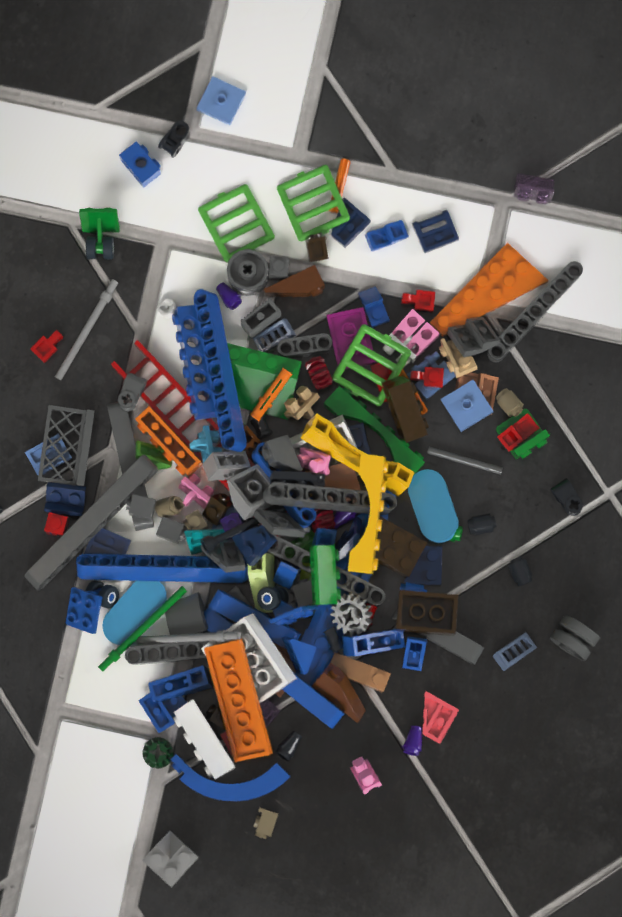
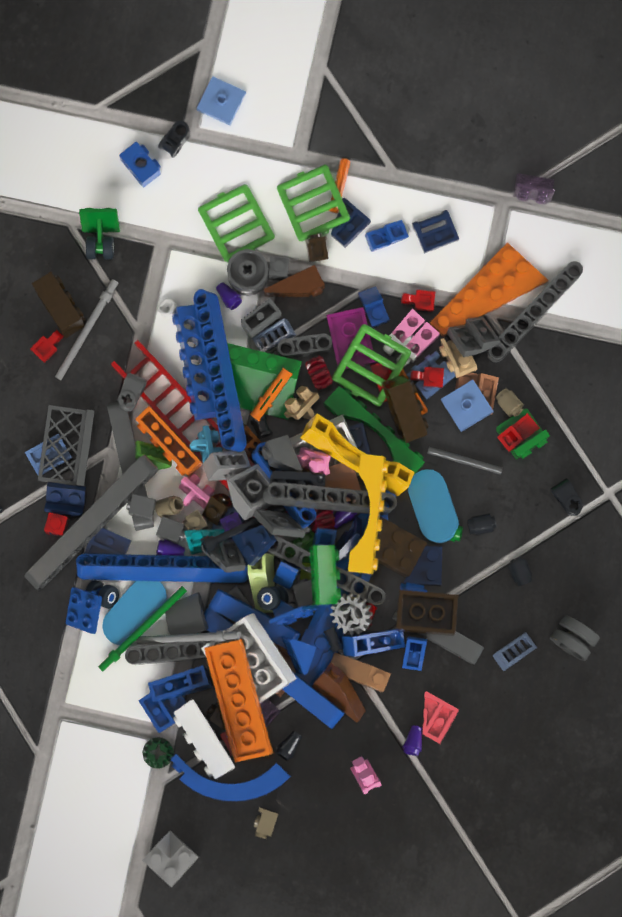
none -> dark brown brick [31,272,85,339]
none -> dark purple cone [156,539,185,556]

